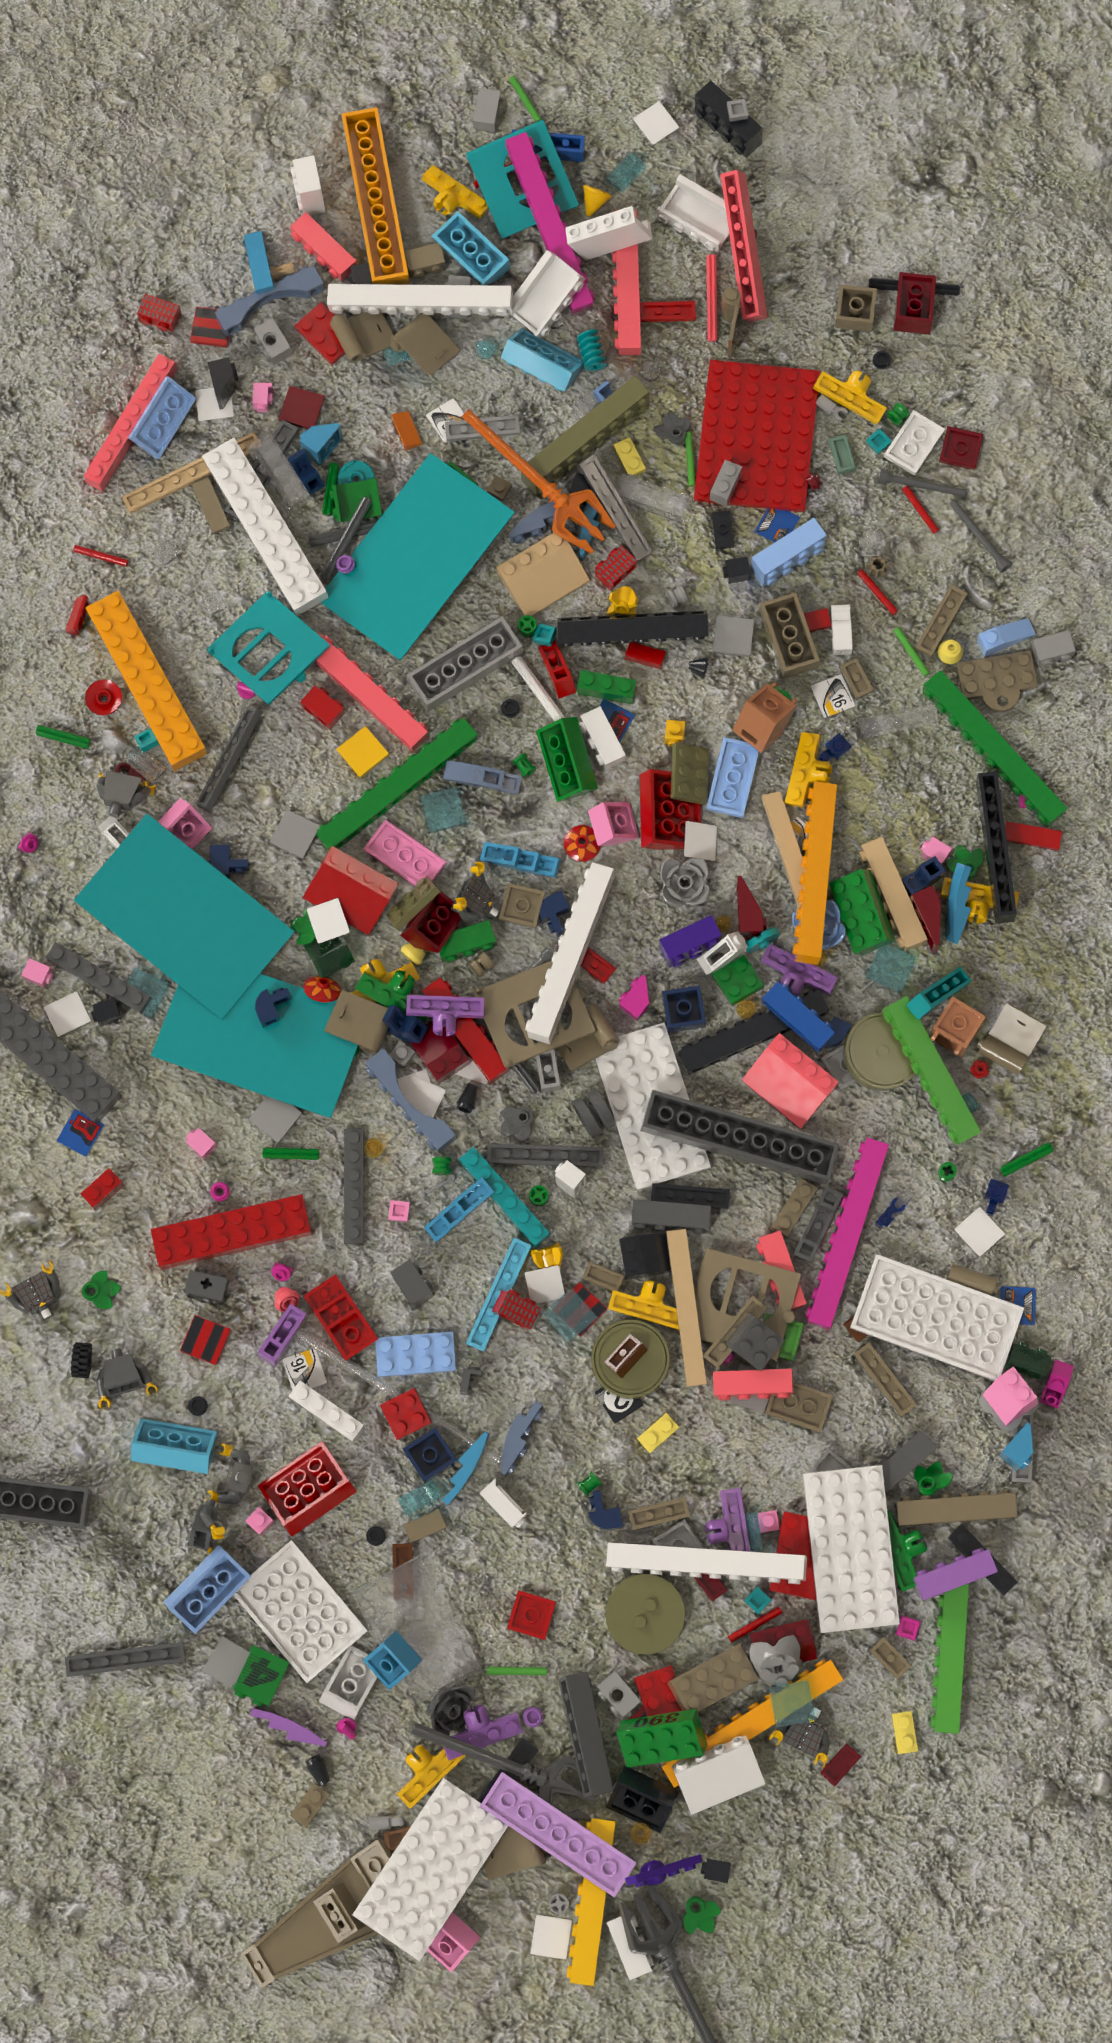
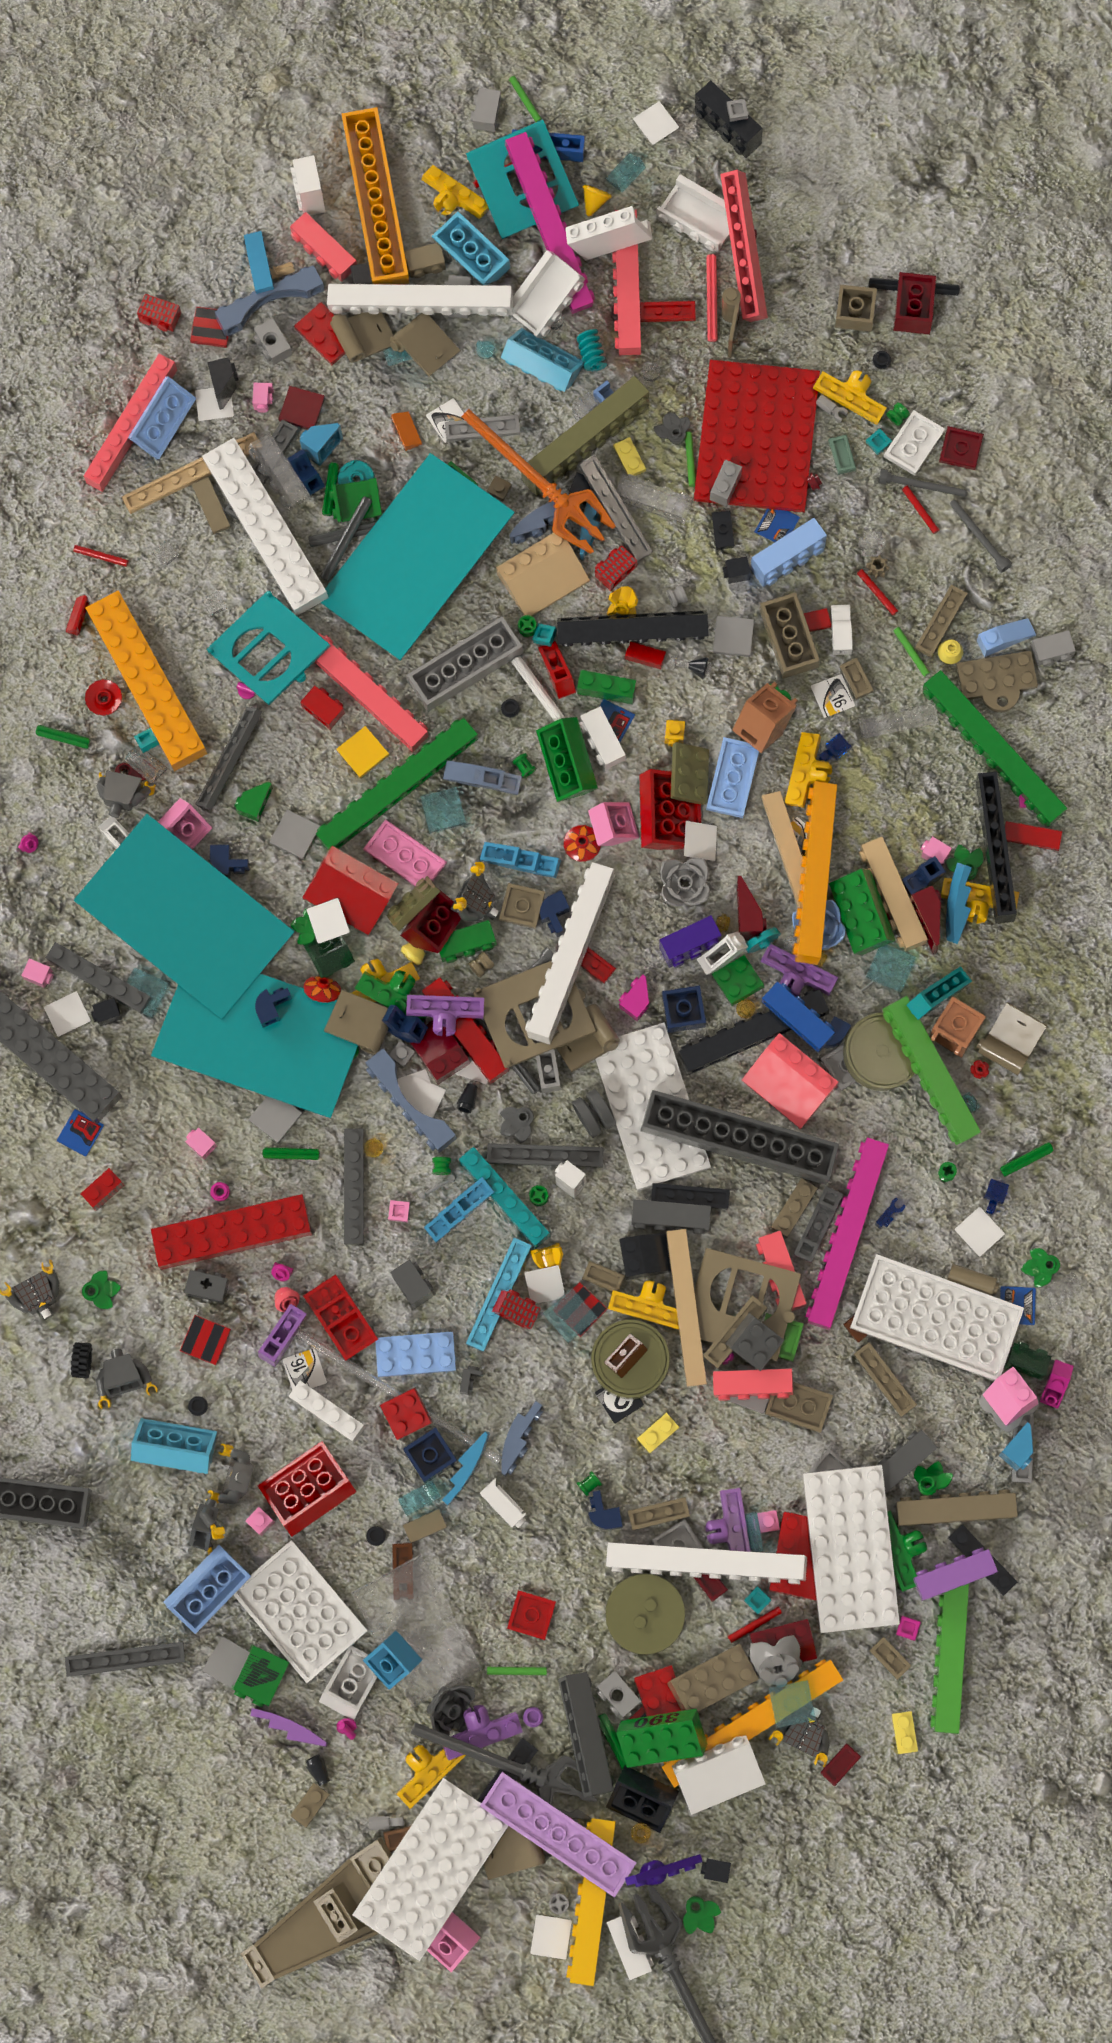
medium lavender plate [336,555,355,574] -> none
none -> green slope [235,782,273,822]
none -> green axle [598,1713,626,1770]
none -> green plate [1021,1248,1060,1287]

